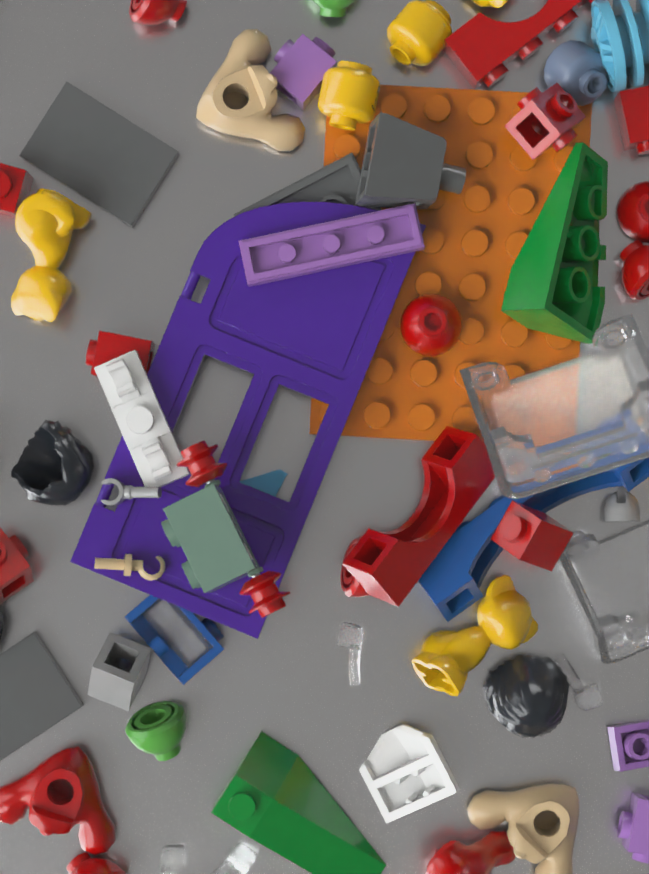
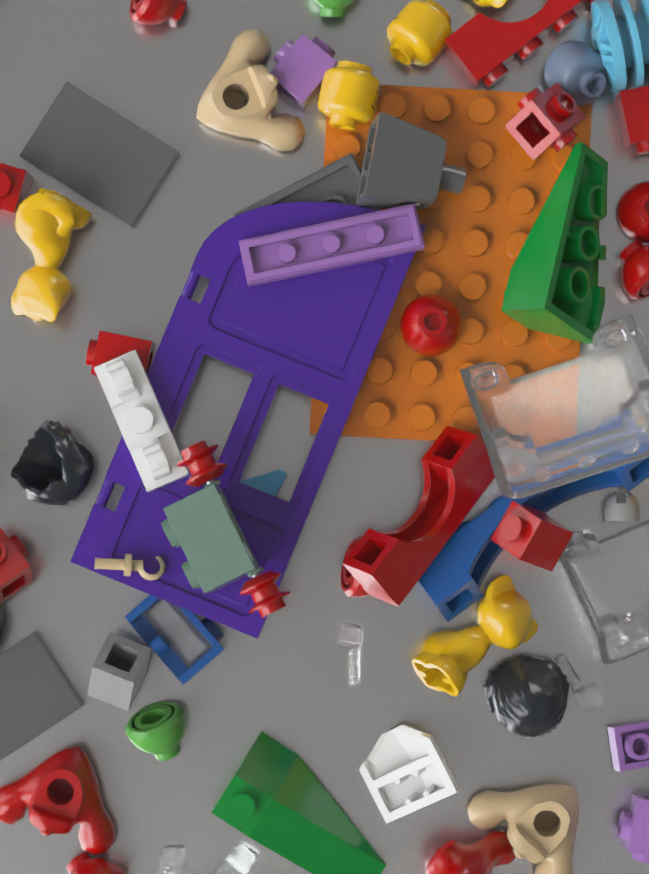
light grey hand [101,478,162,506] -> none

